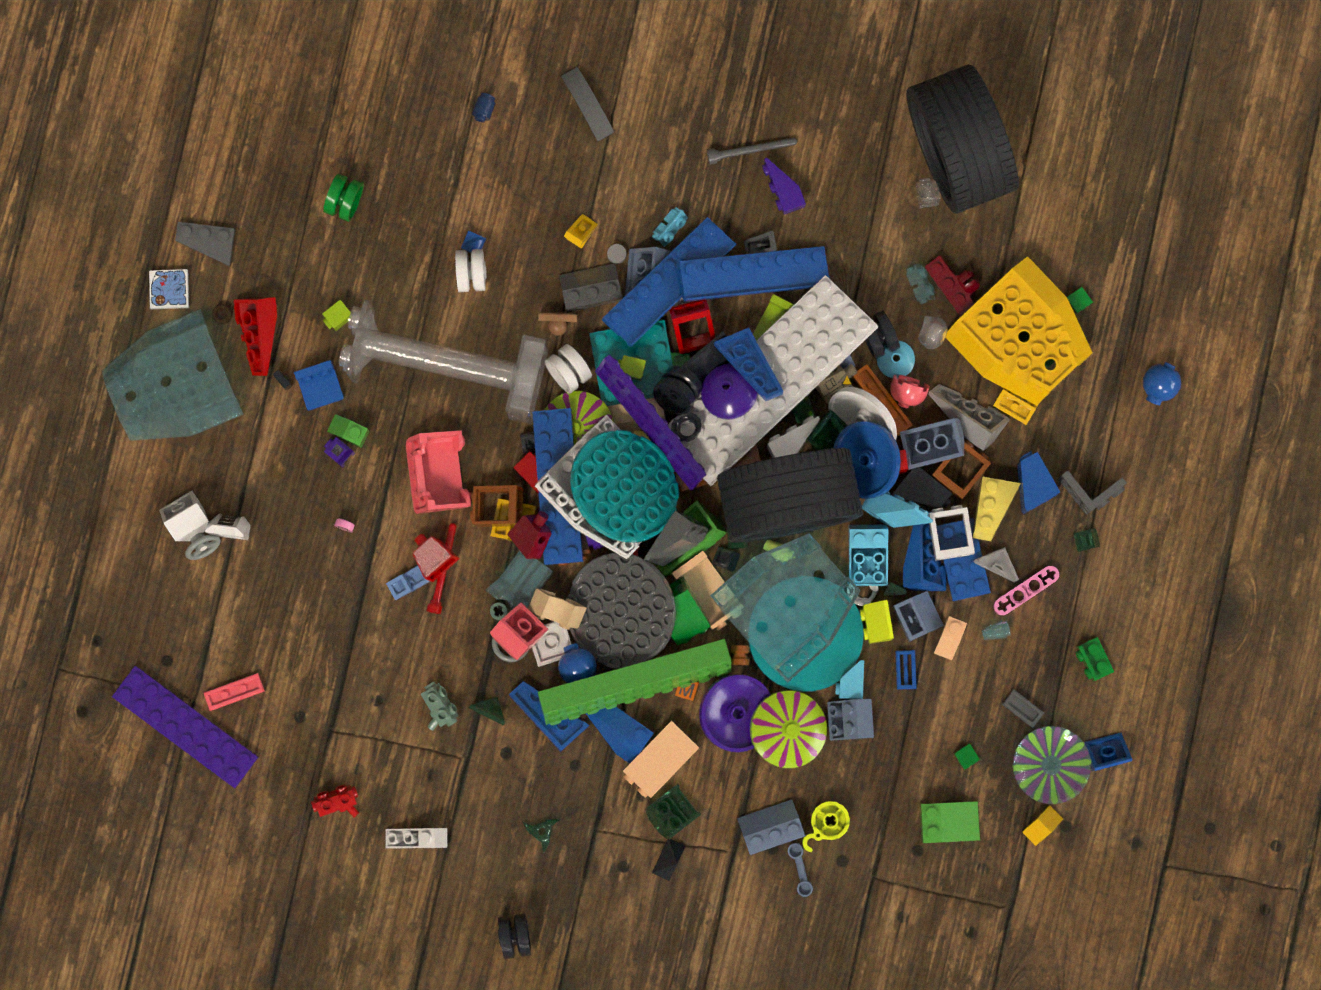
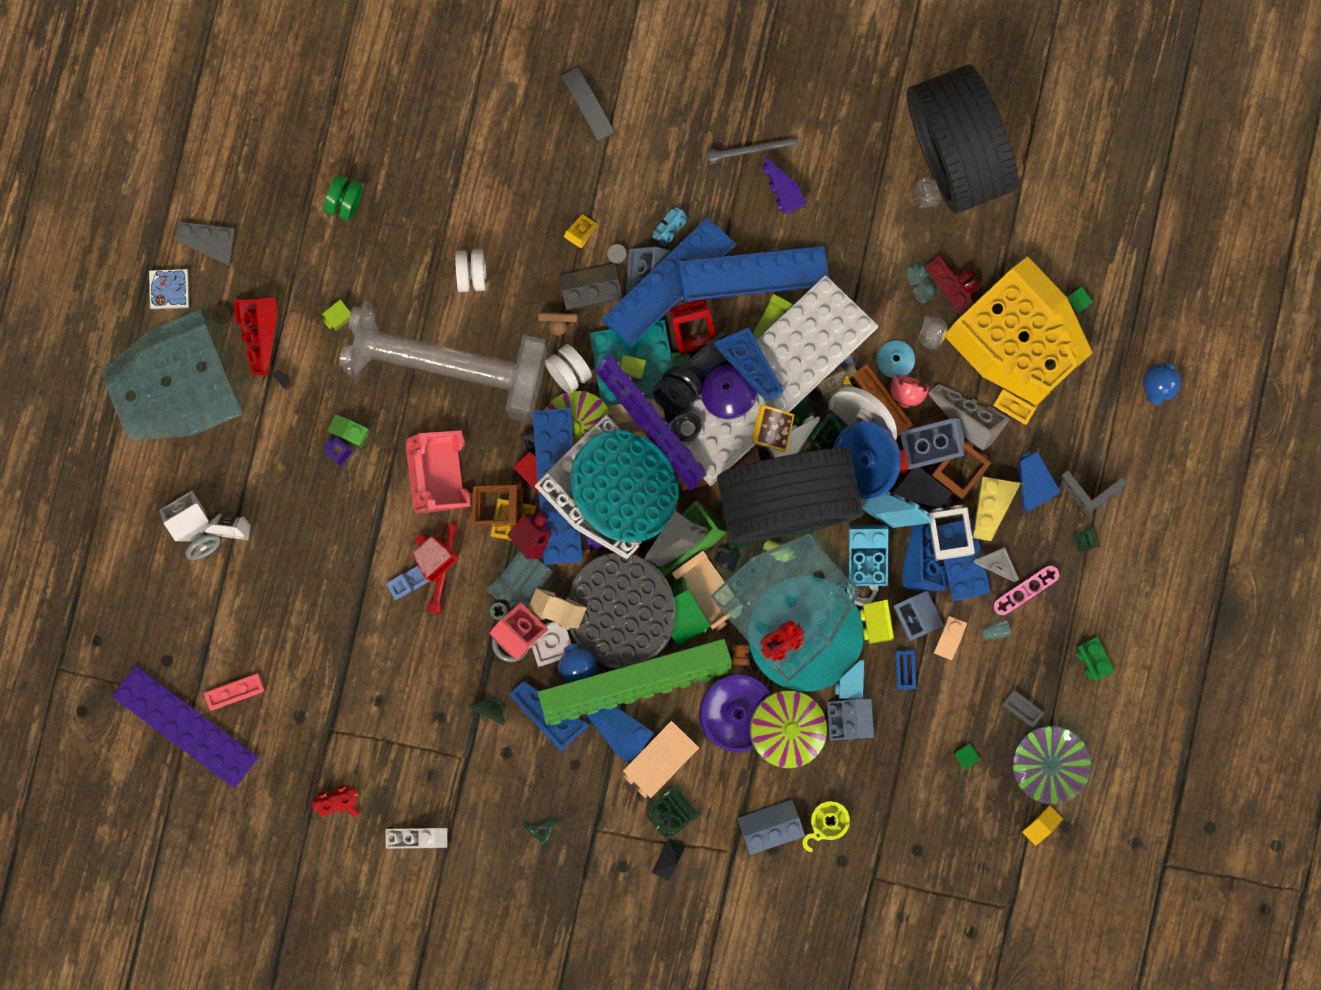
blue bracket [294,360,344,411] -> none
bright pink tile [334,518,354,532] -> none
sand green brick [421,682,459,731] -> none
blue tile [461,231,486,253] -> none
dark blue brick [472,93,496,123] -> none
black wheel [498,913,531,959] -> none
orange tile [675,682,699,701] -> none
dark grey slope [744,231,777,254] -> none
sand blue bar [788,843,813,897] -> none
black wheel [865,311,900,359] -> none
clear green slope [883,582,907,596] -> none
bright green slope [919,801,980,843] -> none
blue slope [1084,733,1132,771] -> none
none -> slope [751,405,794,452]
none -> red brick [760,620,805,662]

